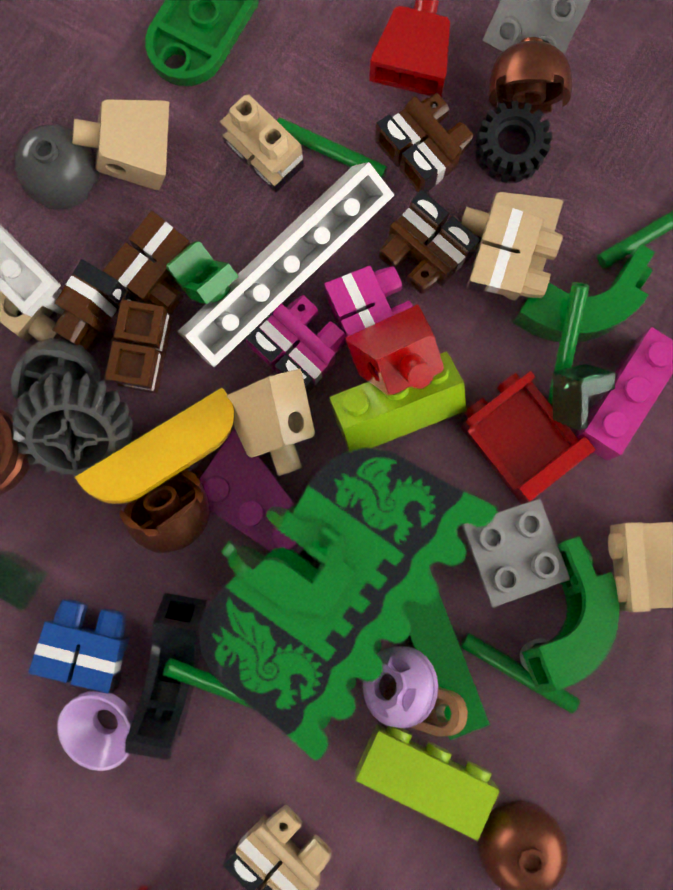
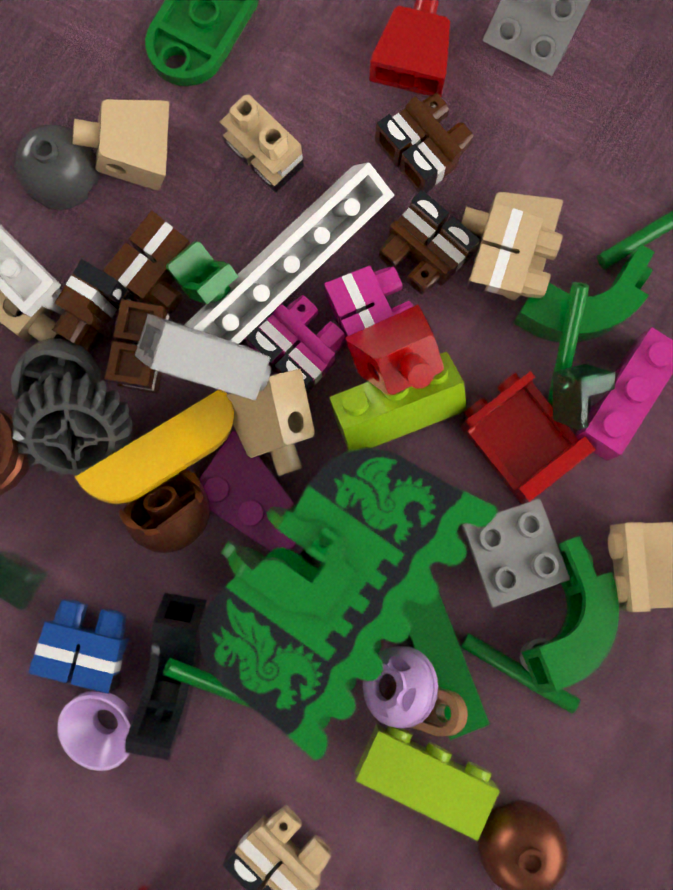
green bar [277,117,388,179] -> none
black tyre [475,101,552,183] -> none
copper cylinder [488,37,572,114] -> none
none -> window [135,314,271,401]

